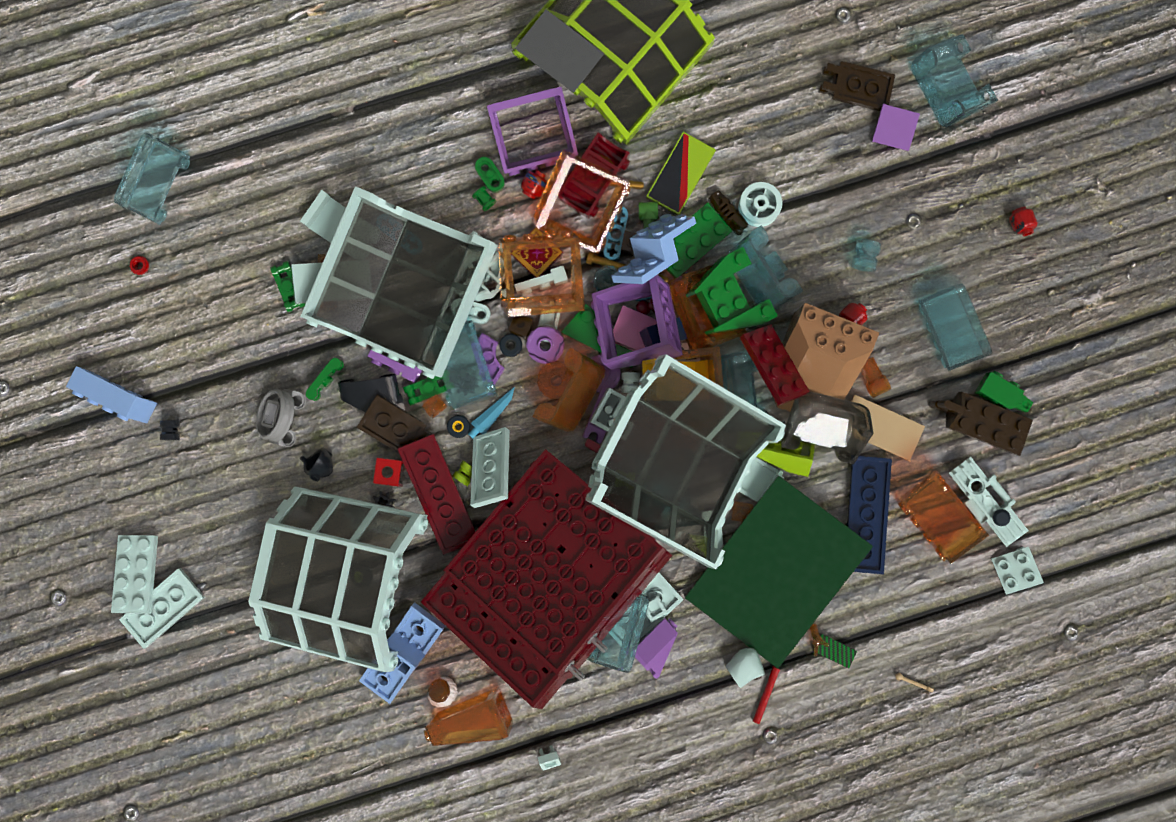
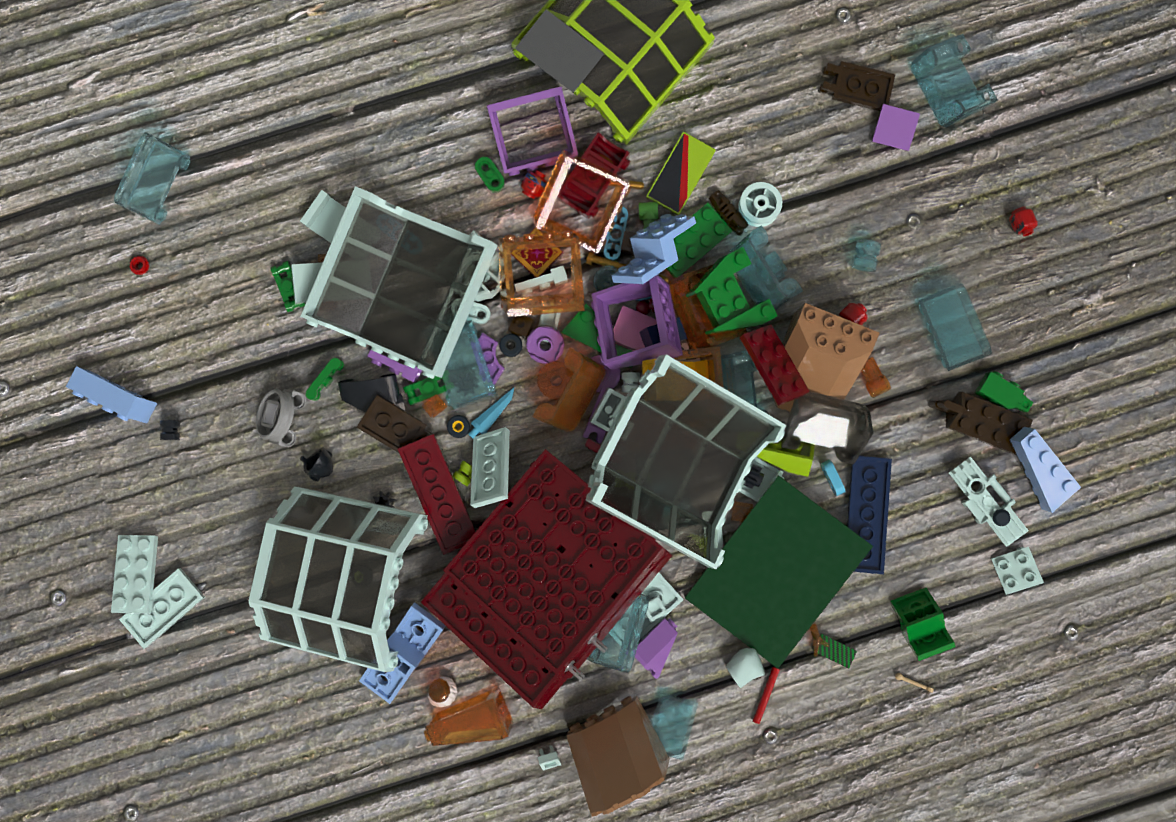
red piece [373,458,404,487] -> none
green bush [472,186,497,212] -> none
tan tile [838,395,925,461] -> none
clear orange windscreen [898,470,989,564] -> none
none -> medium nougat windscreen [566,696,670,817]
none -> clear light blue plate [652,692,698,760]
none -> black gear [743,465,765,489]
none -> medium azure beam [821,459,846,496]
none -> green bracket [890,587,955,661]
none -> light blue wedge [1010,427,1081,513]

